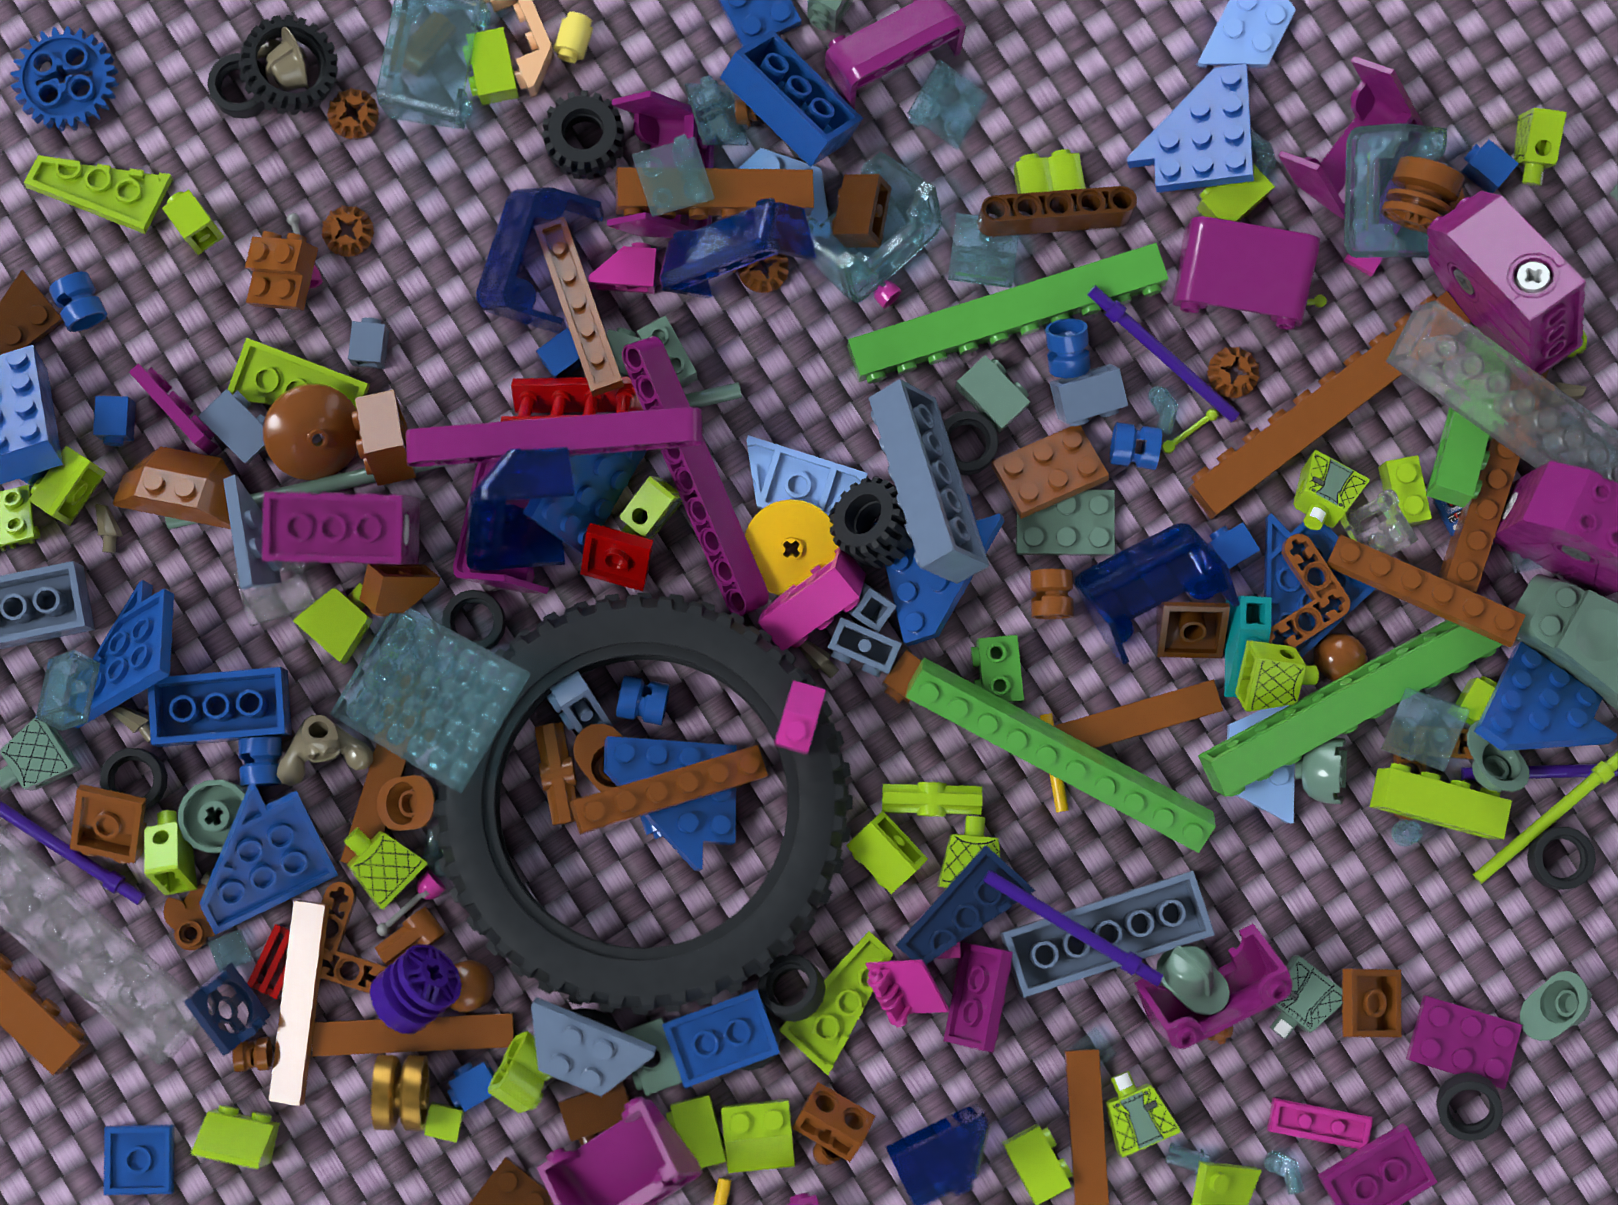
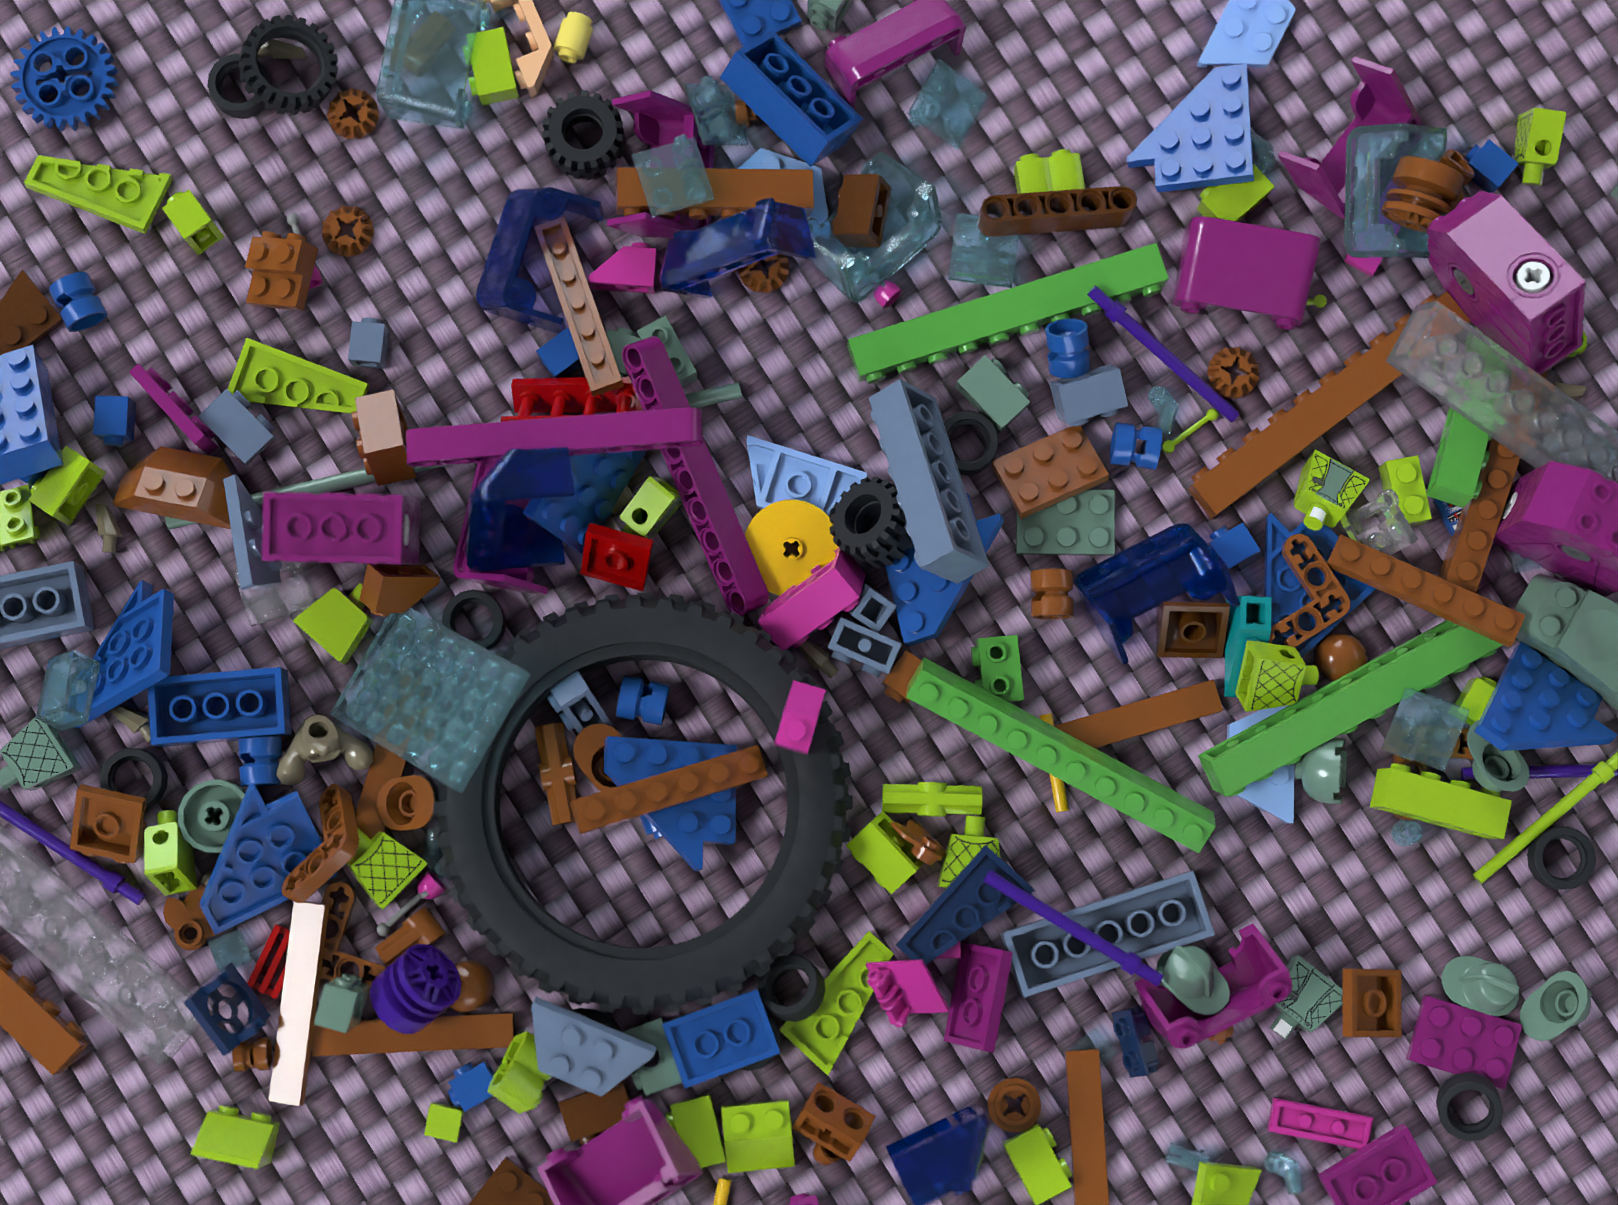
blue tile [104,1125,175,1195] -> none
dark orange dish [263,383,360,480] -> none
dark tan piece [265,27,309,92] -> none
pearl gold wheel [371,1055,430,1131] -> none
torso [1105,1071,1181,1158] -> none
none -> dark orange beam [282,784,359,904]
none -> sand green brick [314,974,370,1033]
none -> dark orange plate [890,819,946,865]
none -> dark orange gear [988,1078,1041,1132]
none -> dark blue hinge [1112,1005,1160,1078]
none -> dark orange tile [1438,149,1475,186]
none -> sand green piece [1442,956,1520,1017]

